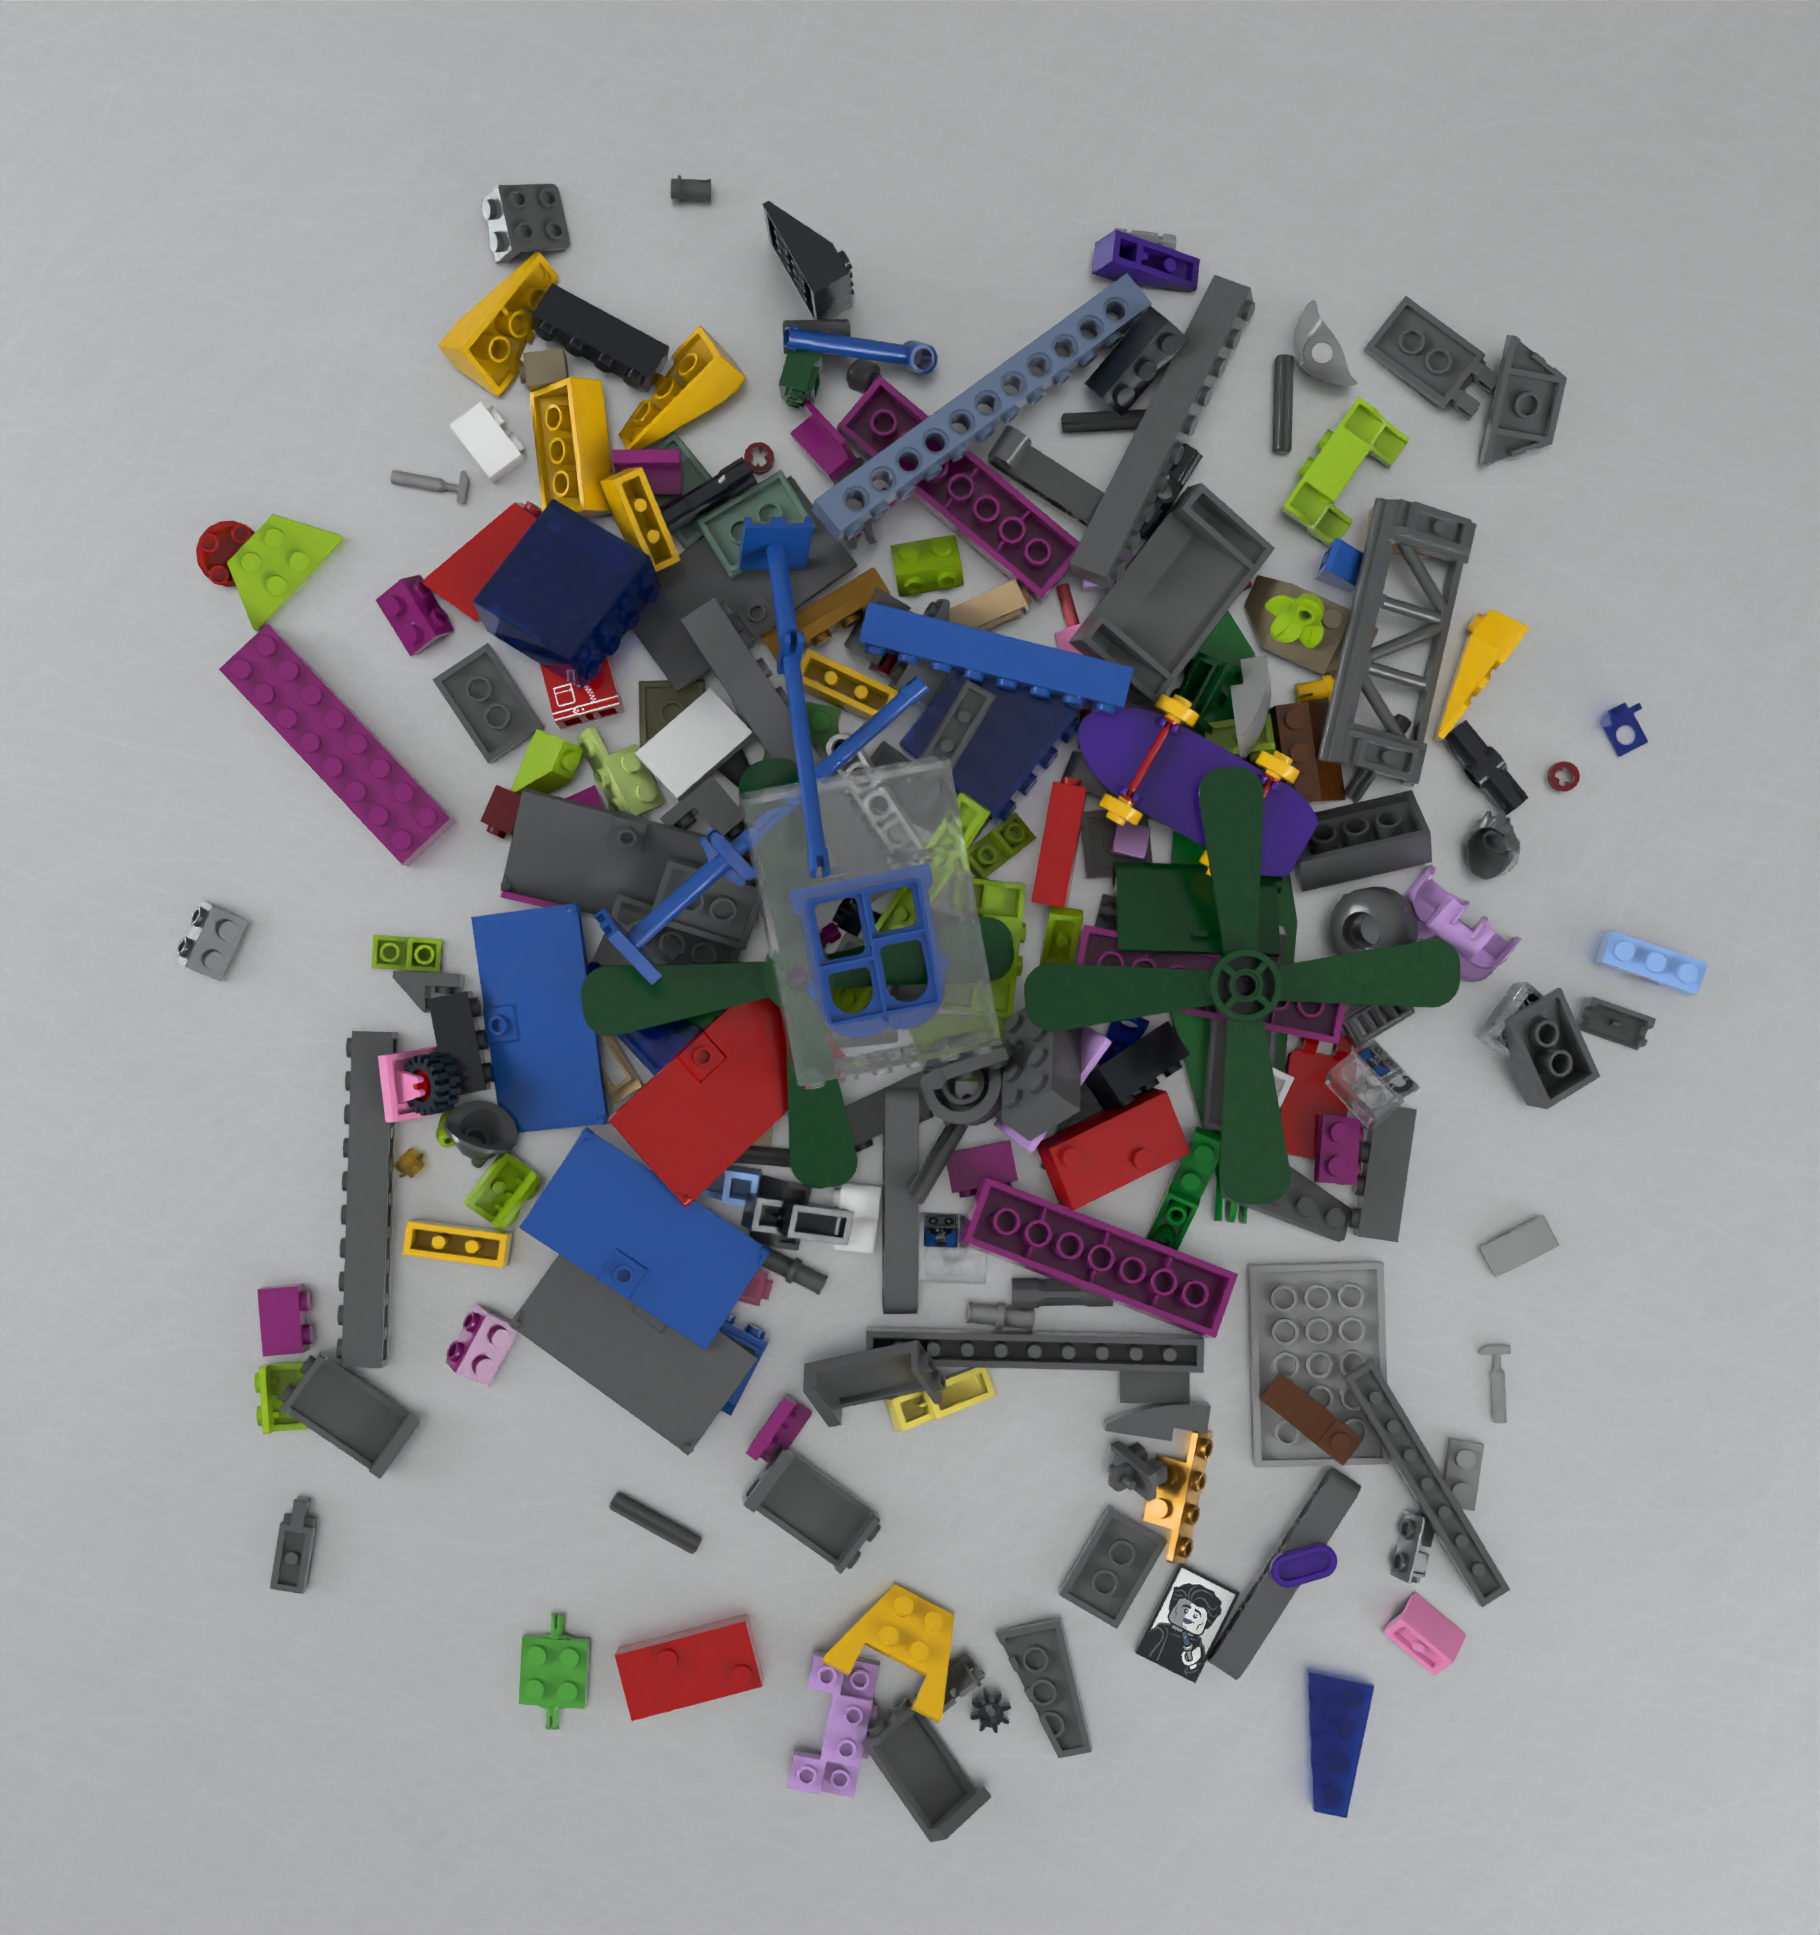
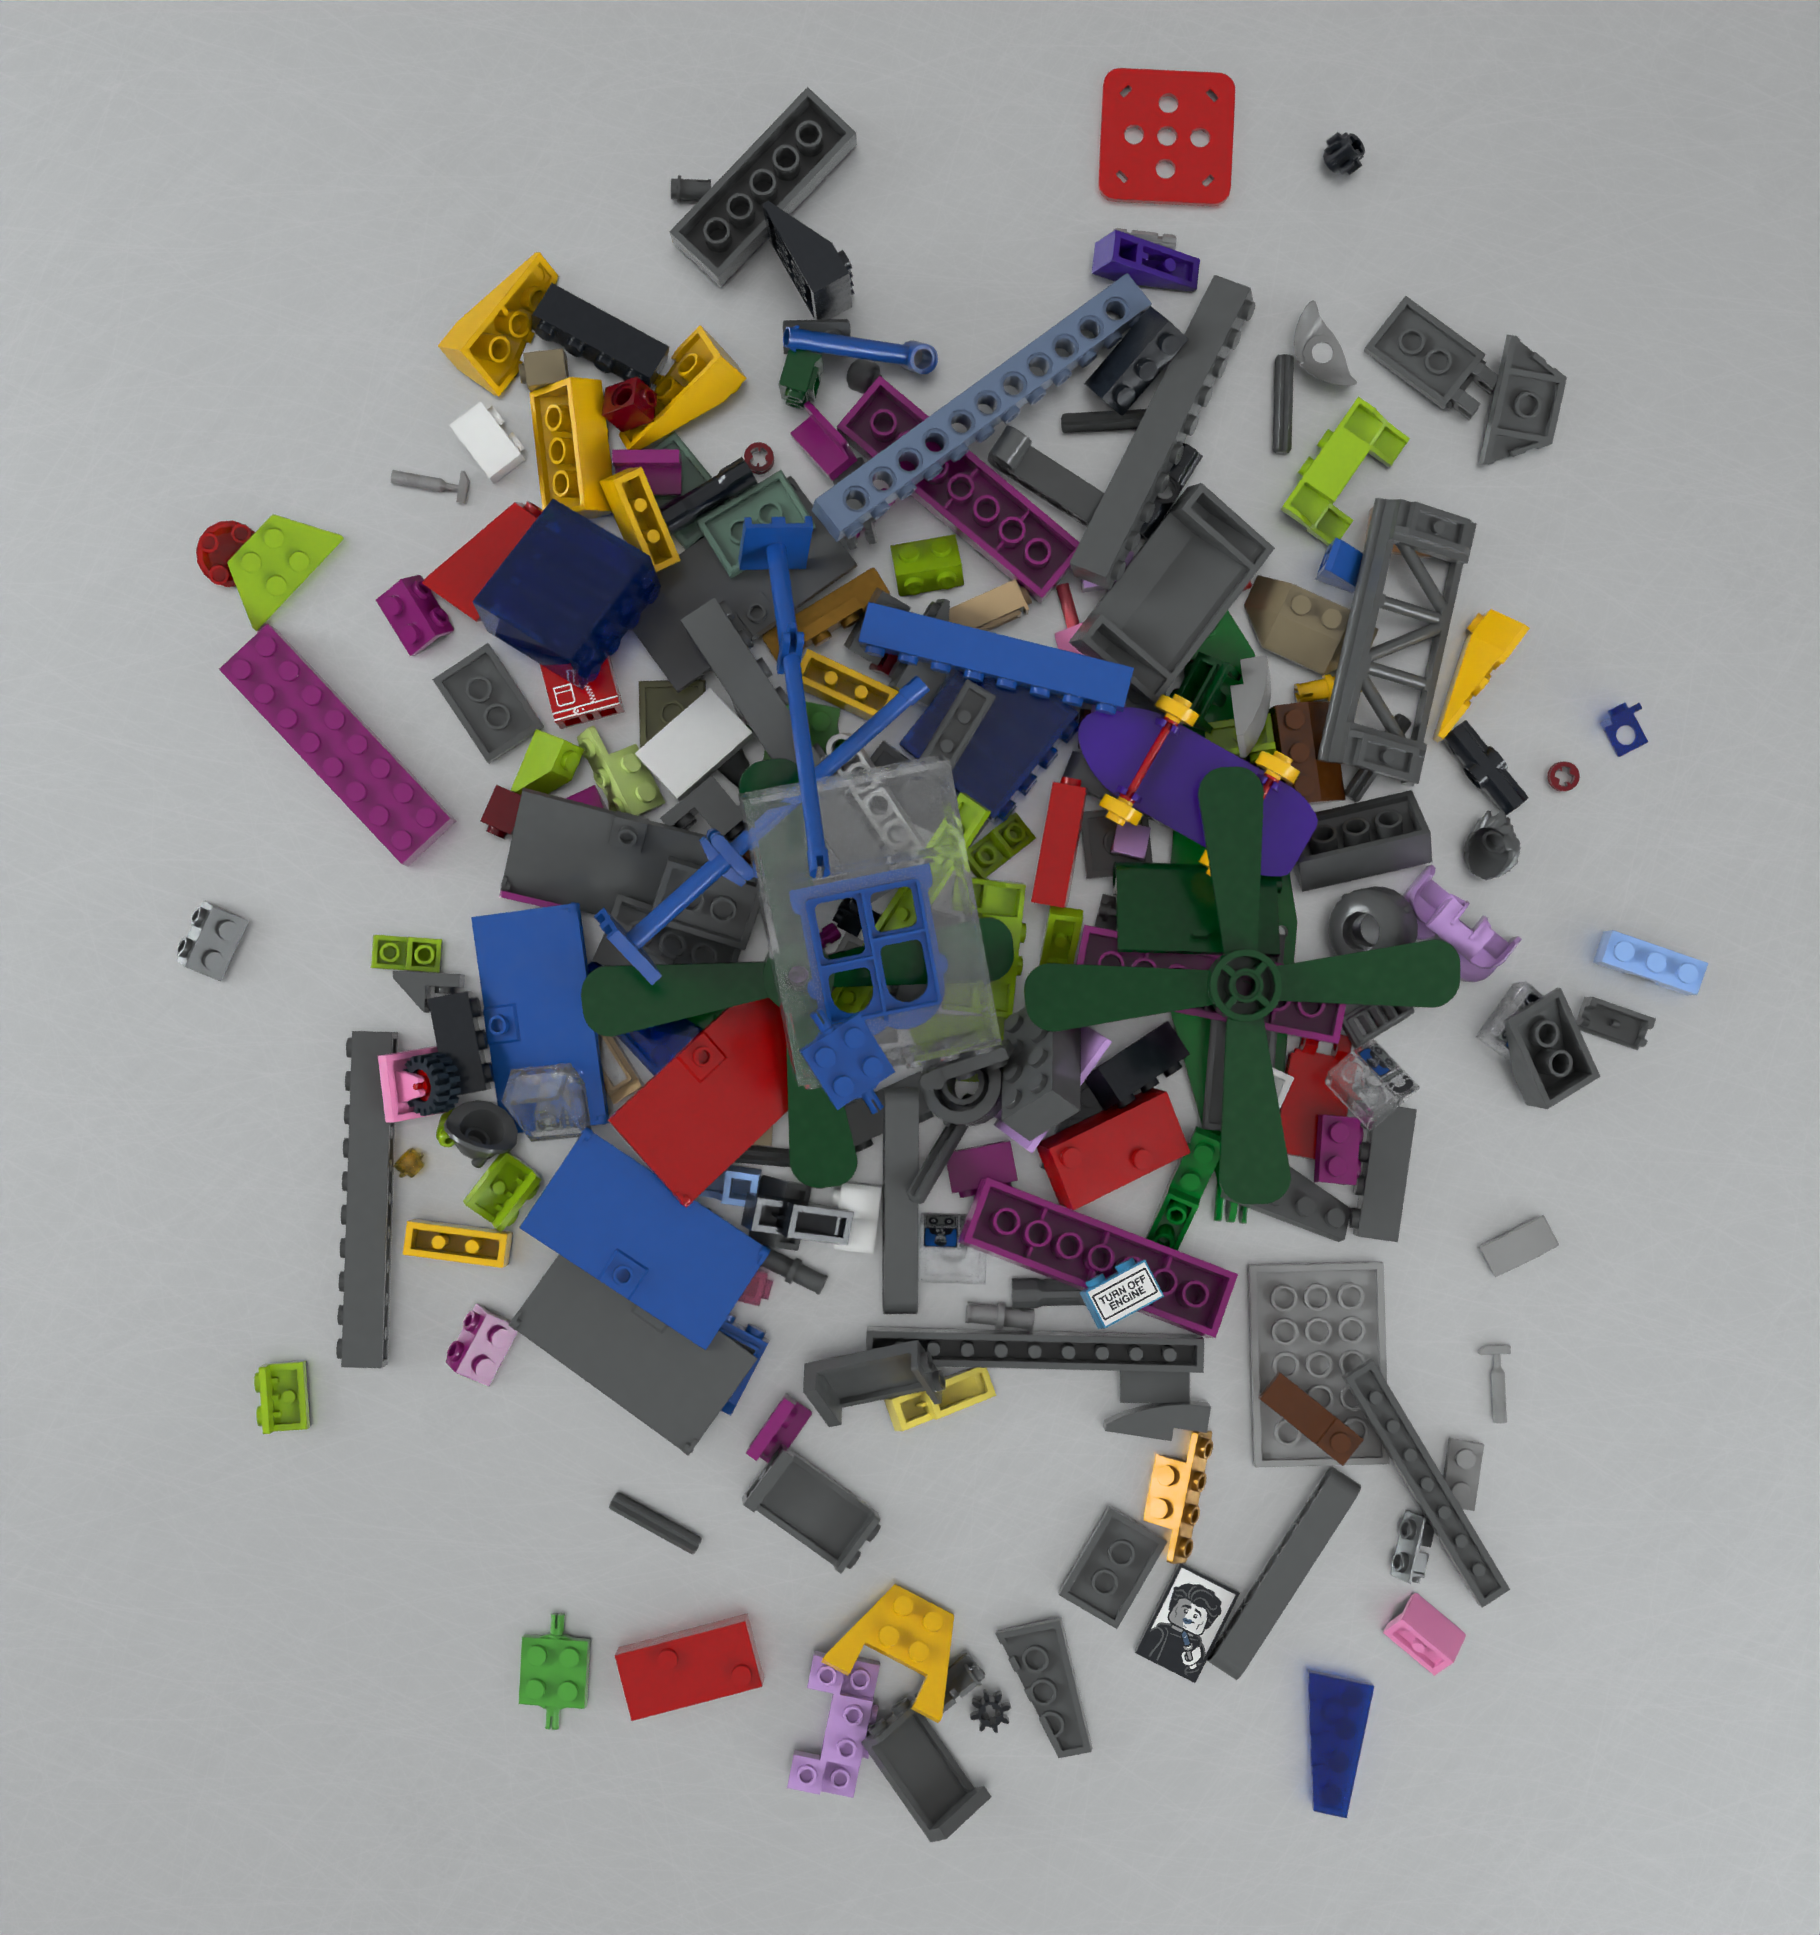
magenta brick [257,1283,314,1357] -> none
dark grey hinge [270,1496,316,1594] -> none
dark grey panel [279,1351,420,1479] -> none
dark grey bracket [482,184,570,263] -> none
clear blue bracket [1097,1017,1150,1065] -> none
dark grey hips [1107,1440,1167,1502] -> none
lime plate [1265,593,1325,649] -> none
dark purple tile [1270,1542,1337,1588] -> none
none -> clear slope [502,1063,592,1142]
none -> dark red brick [602,377,657,432]
none -> dark grey brick [670,87,857,288]
none -> blue plate [799,1007,896,1114]
none -> brick [1079,1257,1164,1329]
none -> red piece [1098,68,1235,207]
none -> black gear [1323,132,1365,175]

